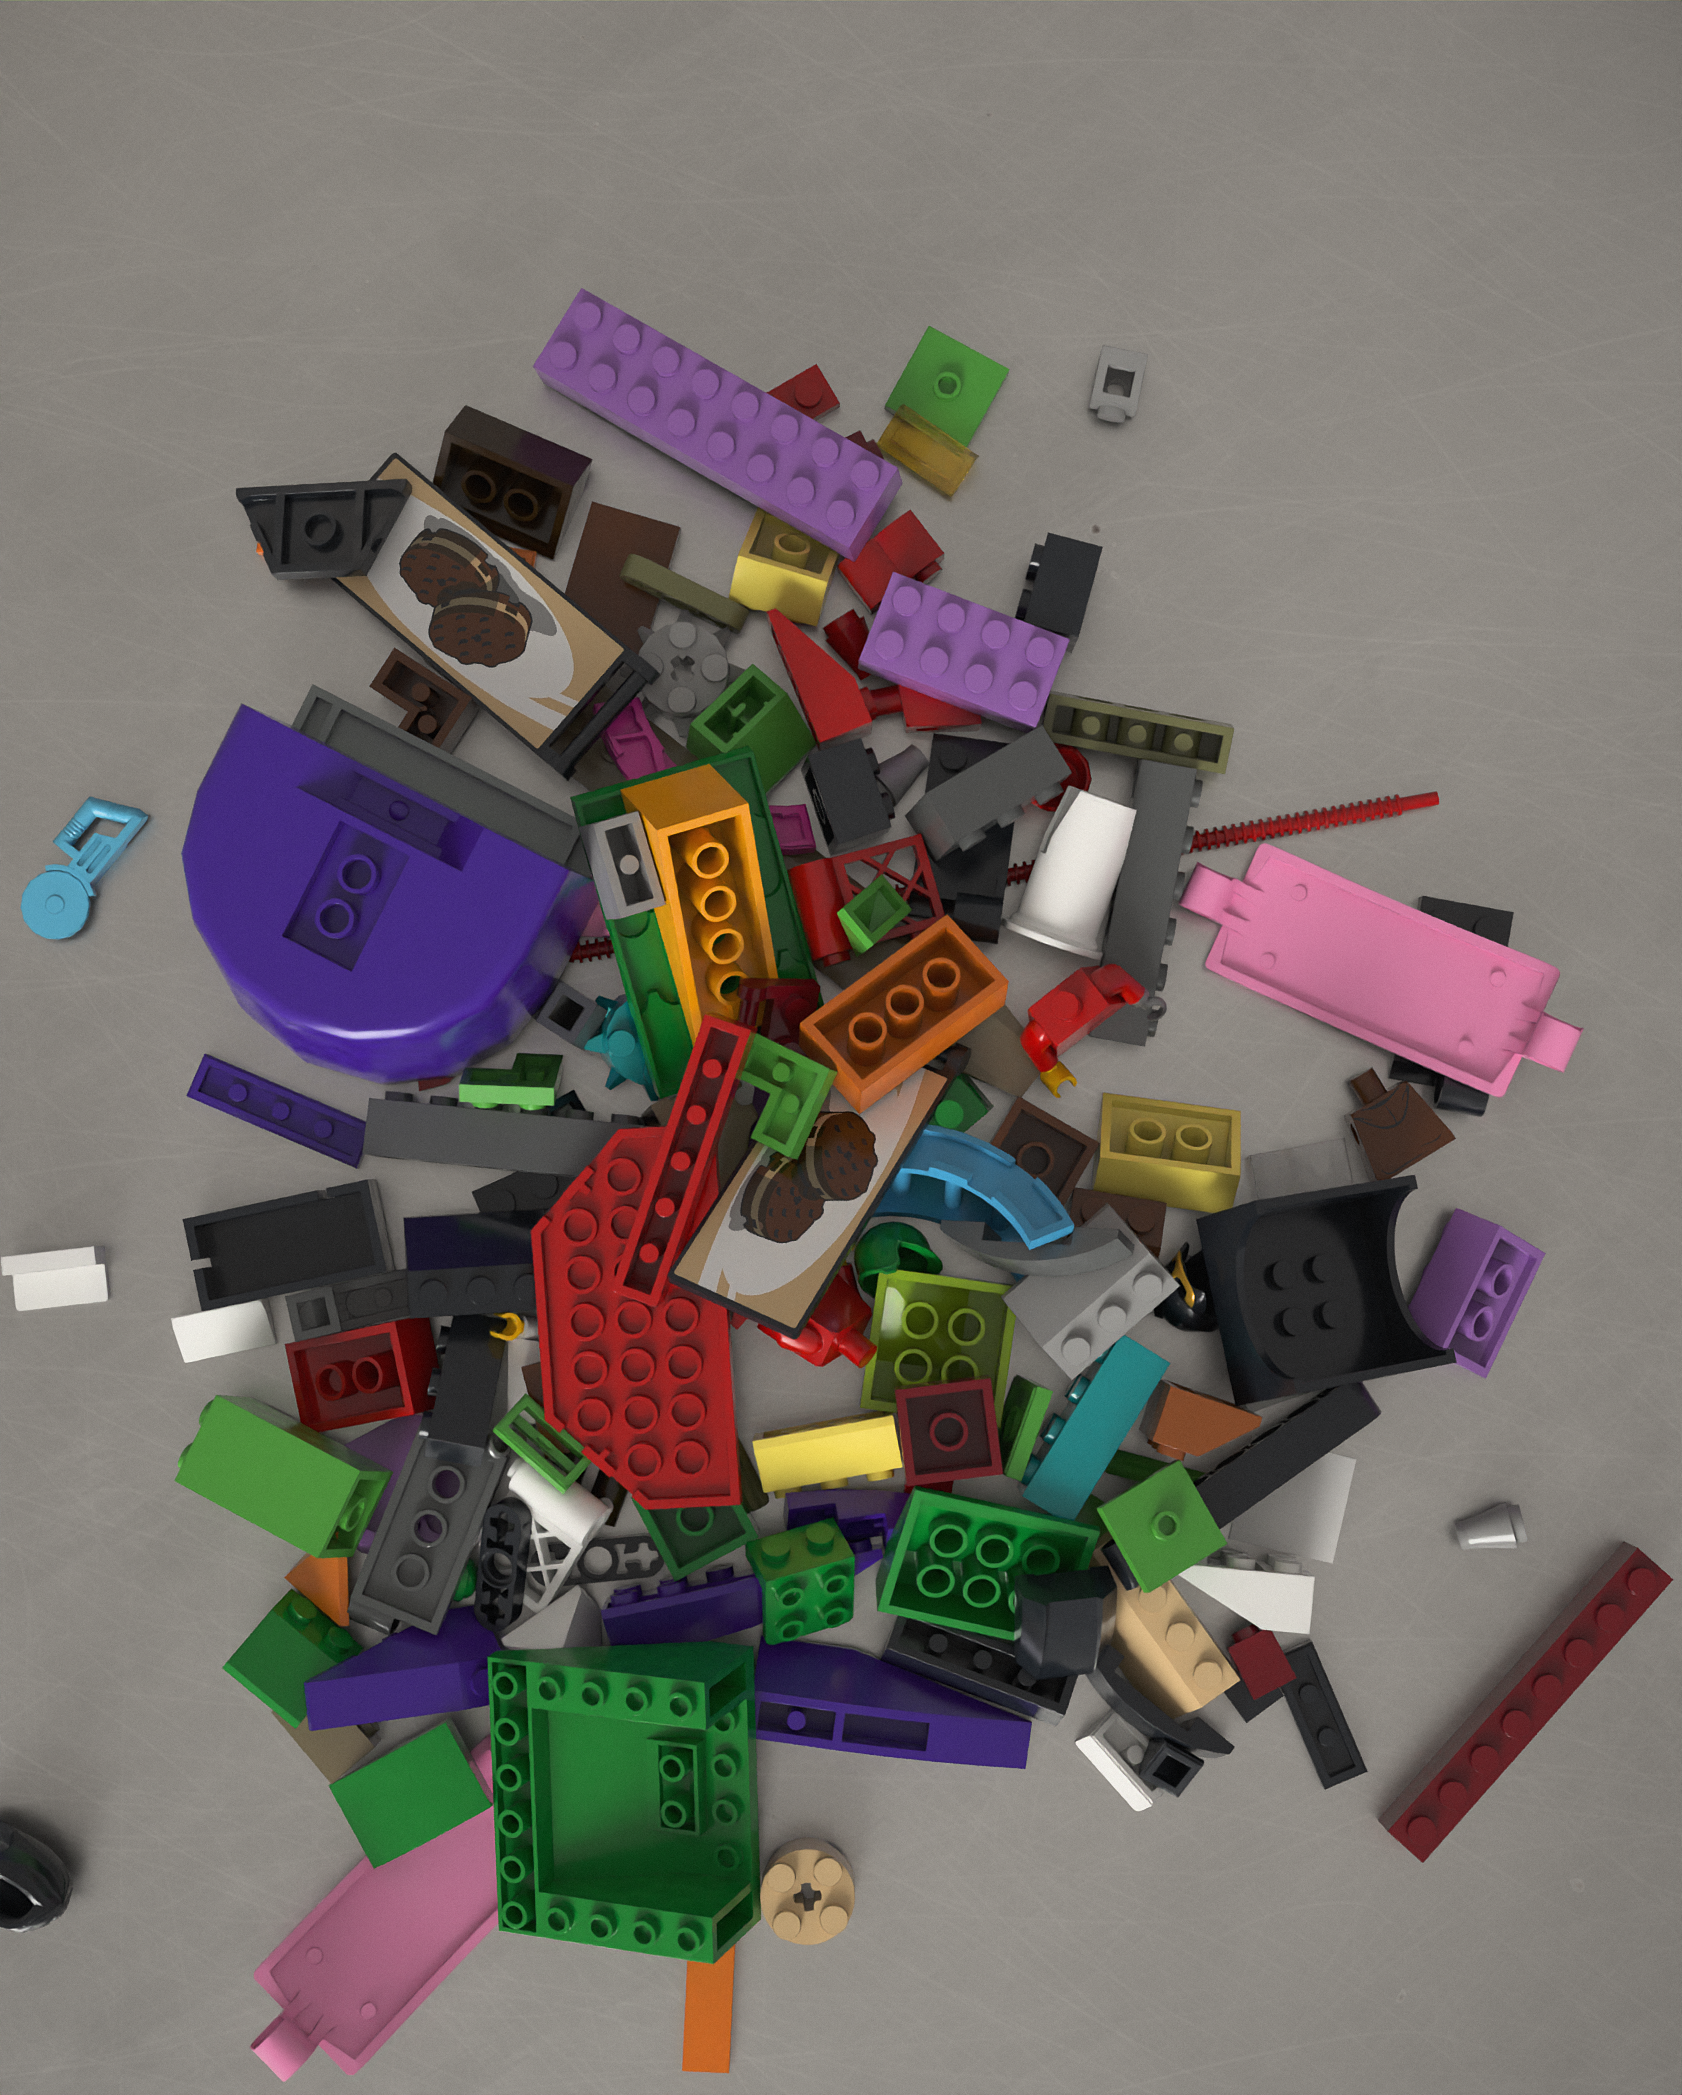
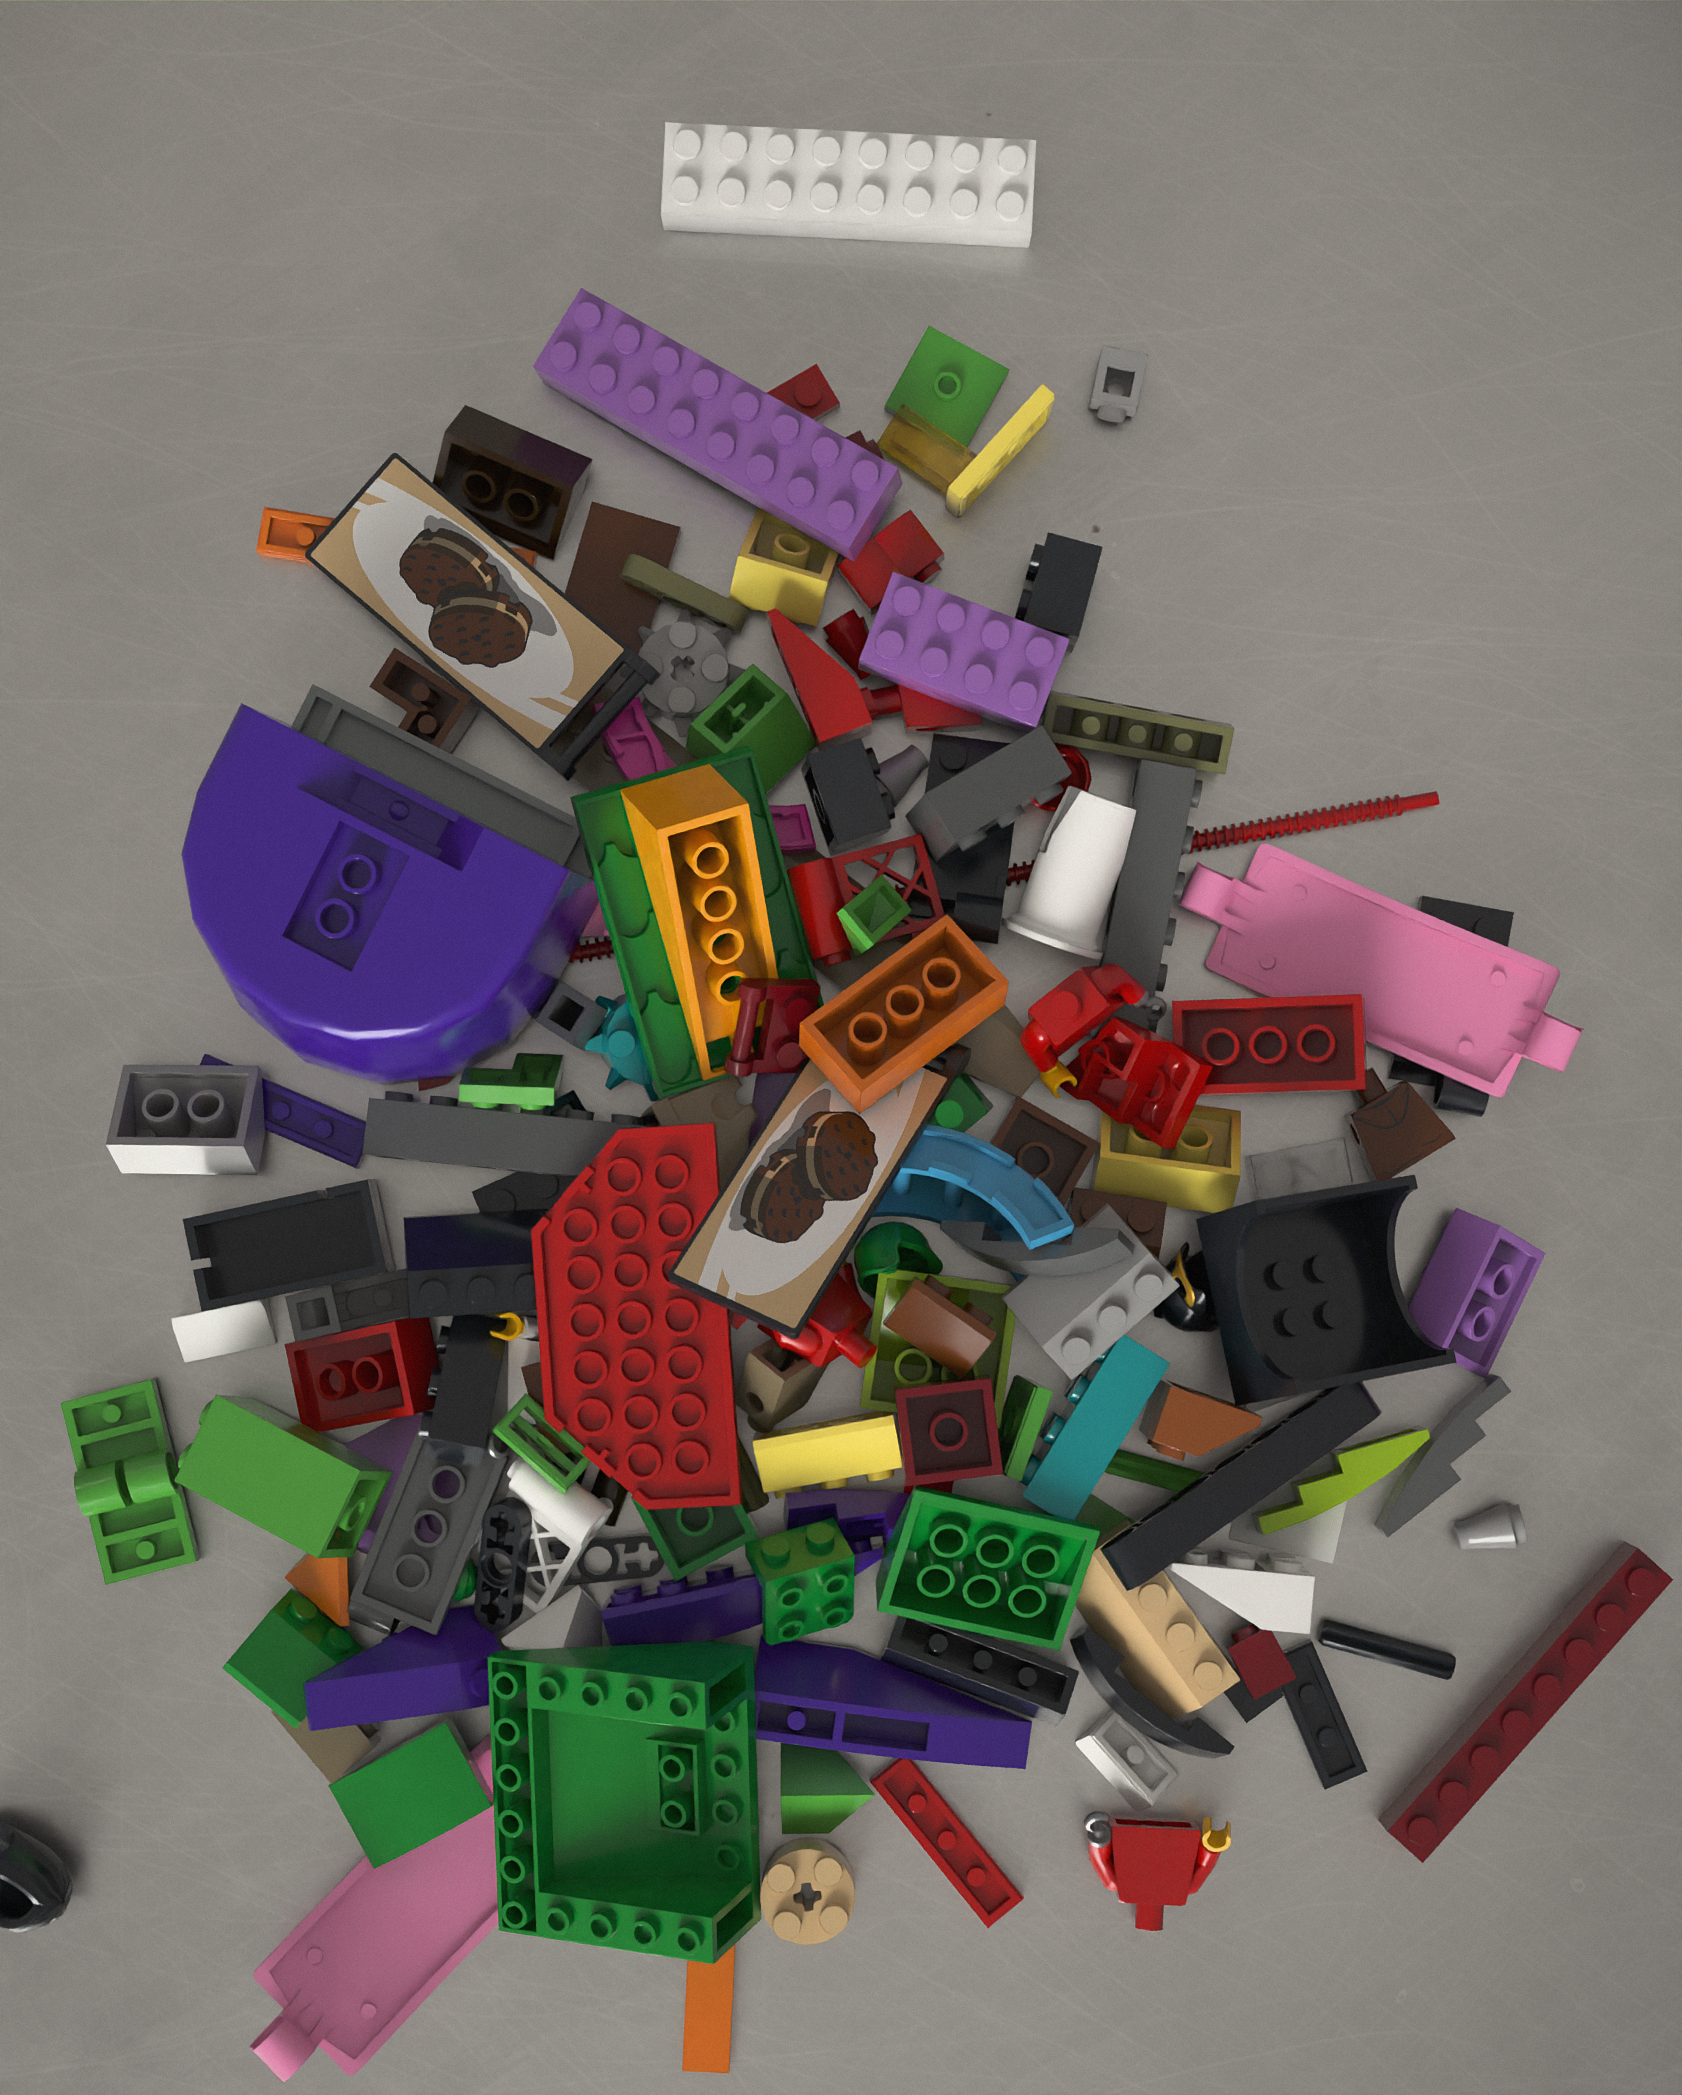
white panel [1,1245,110,1311] -> none
medium azure piece [20,796,148,940] -> none
black wing [236,479,412,580] -> none
light grey brick [579,811,666,920] -> none
red brick [611,1012,758,1308] -> none
bright green plate [741,1033,838,1160] -> none
black slope [1014,1565,1117,1680] -> none
bright green plate [1096,1460,1228,1593] -> none
black slope [1138,1738,1204,1798] -> none
none -> bright green plate [61,1378,200,1585]
none -> light grey slope [106,1065,265,1175]
none -> white brick [661,122,1036,248]
none -> dark tan torso [735,1338,829,1433]
none -> bright green slope [781,1743,875,1834]
none -> red tile [869,1758,1024,1928]
none -> reddish brown slope [883,1274,997,1379]
none -> light yellow tile [945,384,1055,518]
none -> red slope [1059,1017,1213,1149]
none -> red torso [1084,1811,1231,1931]
none -> red brick [1172,994,1368,1096]
none -> lime slope [1251,1426,1430,1536]
none -> black axle [1318,1620,1456,1680]
none -> dark grey slope [1374,1374,1511,1537]

